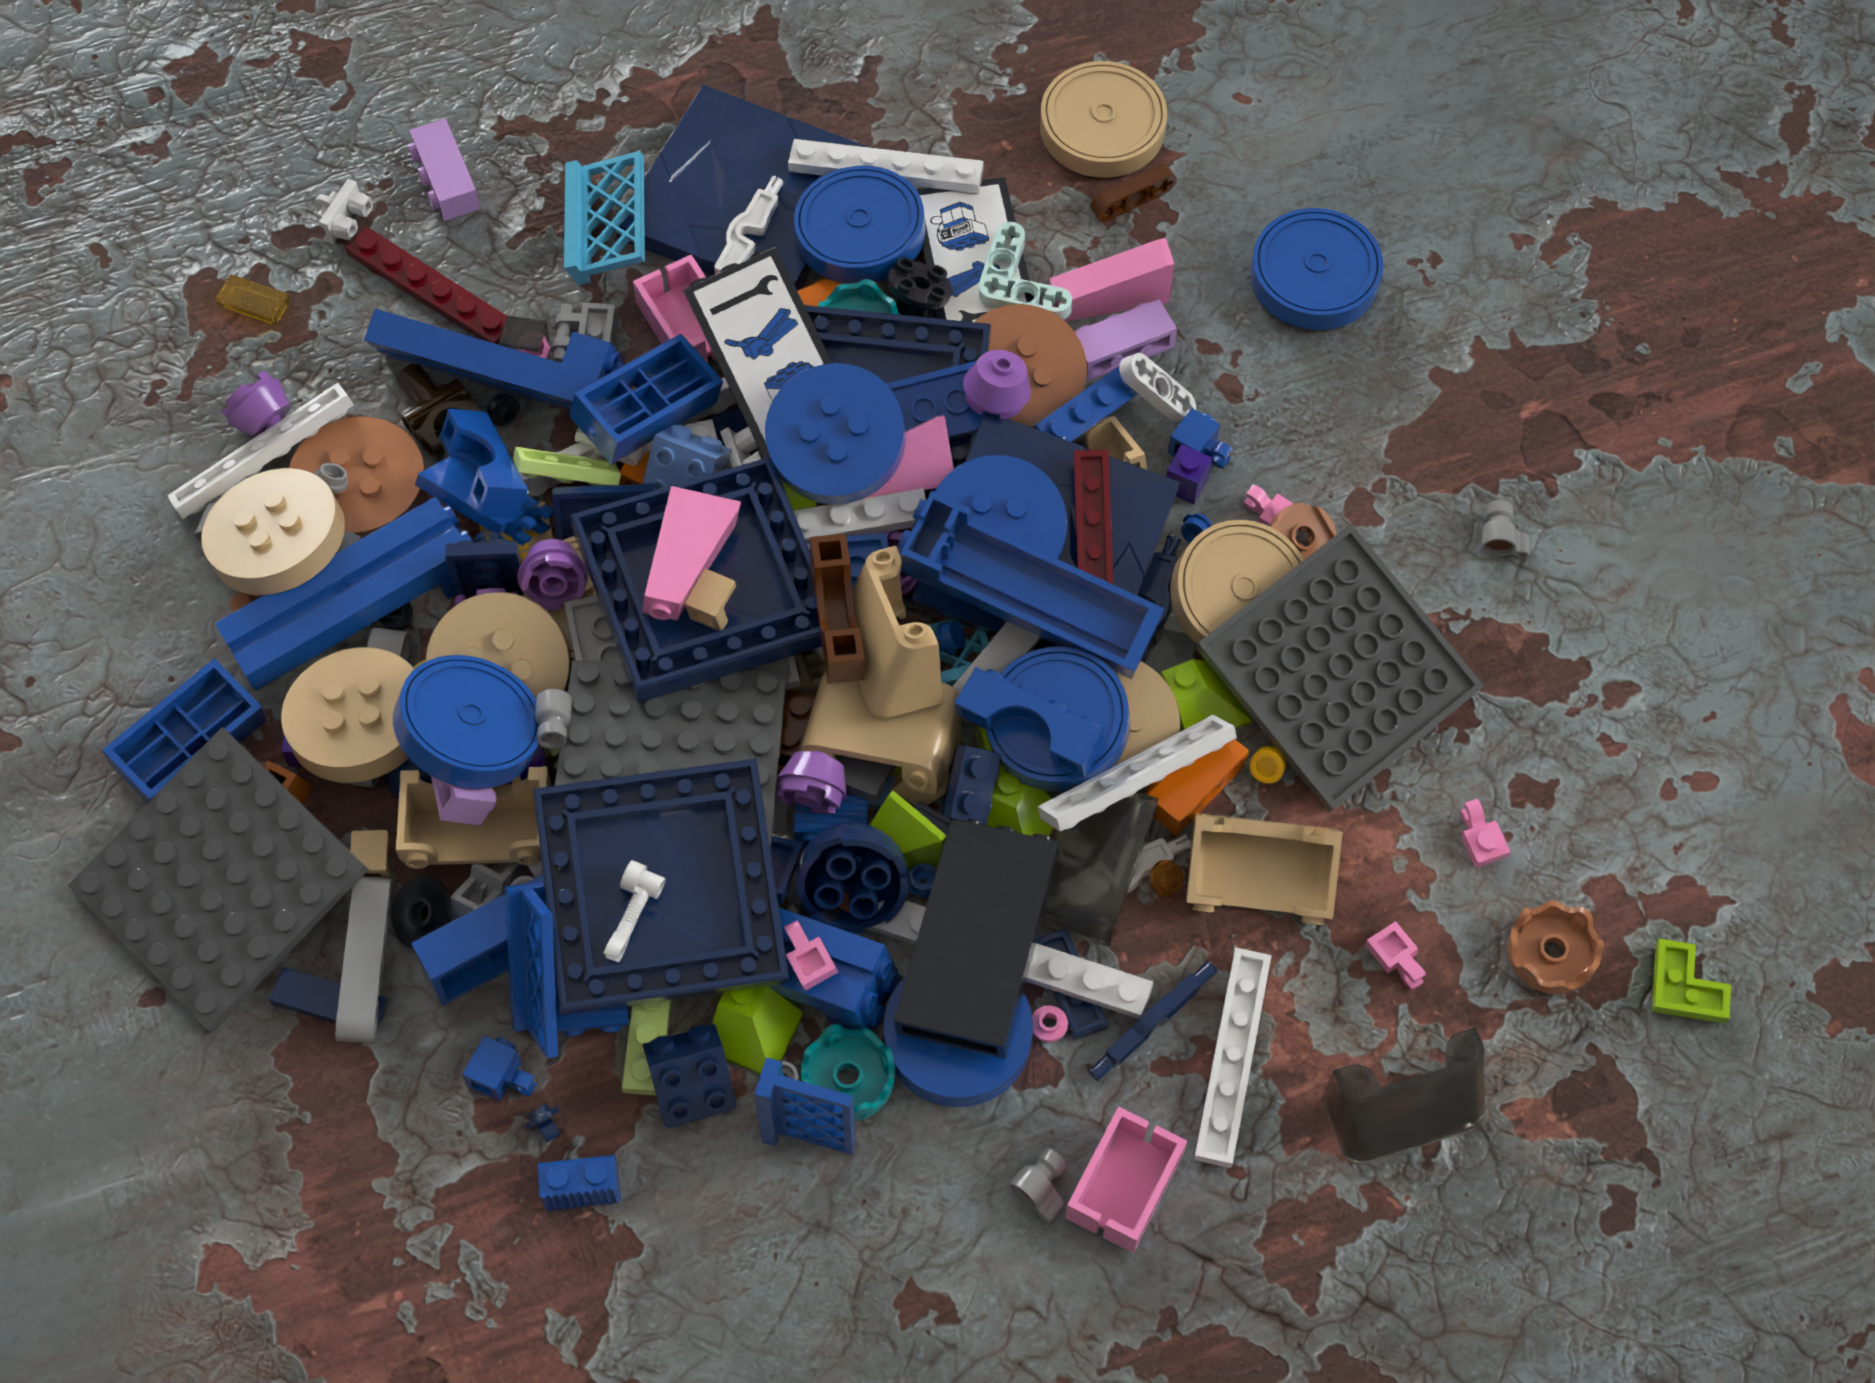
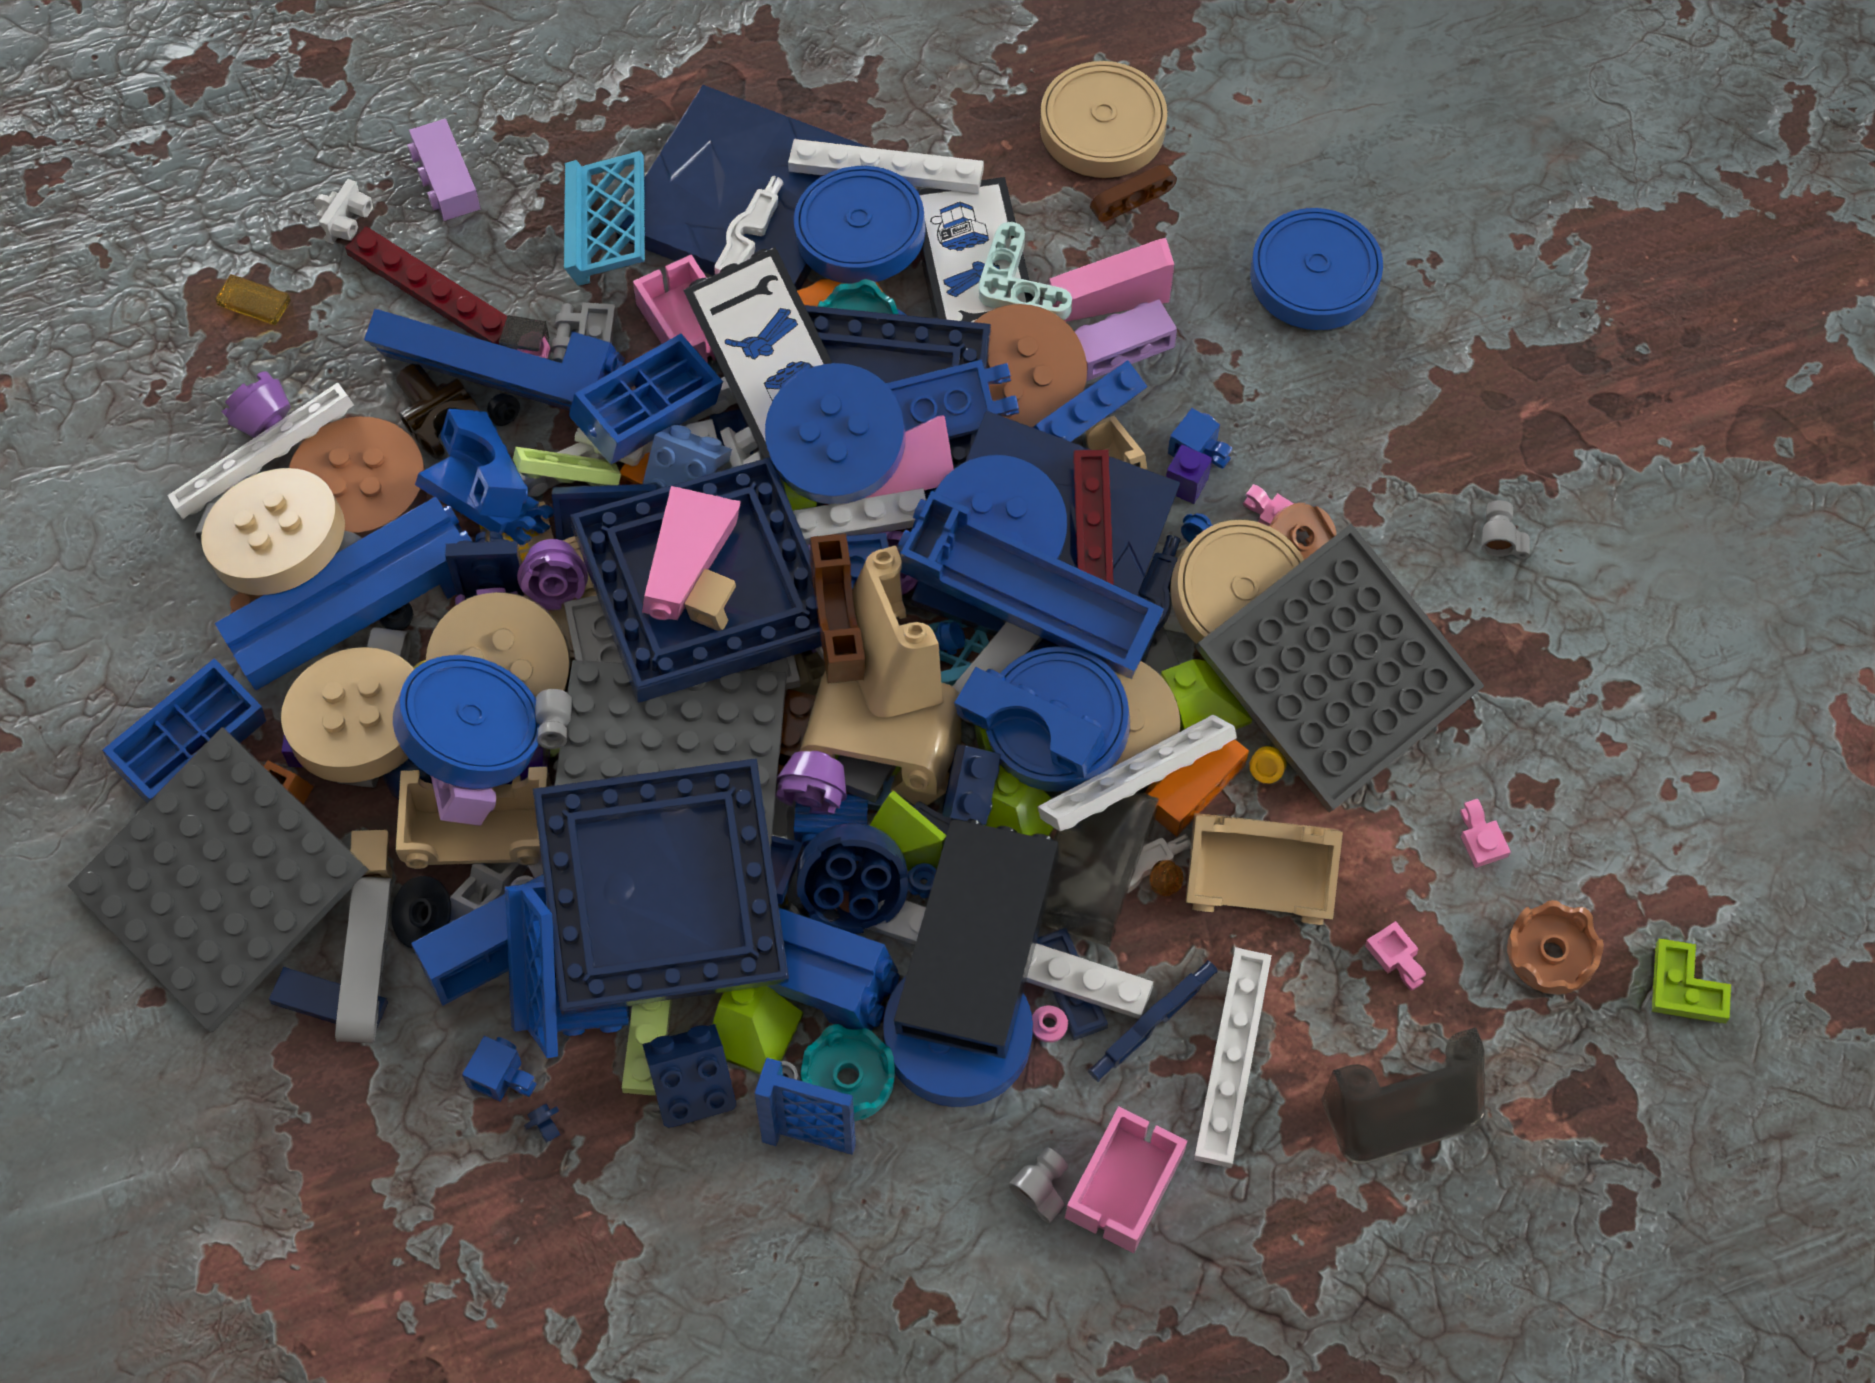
light grey plate [315,463,348,494] -> none
blue brick [538,1155,621,1212] -> none
white brick [603,860,666,963] -> none
bright pink plate [784,920,838,991] -> none
black plate [887,257,952,317] -> none
medium lavender cone [963,350,1031,420] -> none
white beam [1119,353,1196,423] -> none

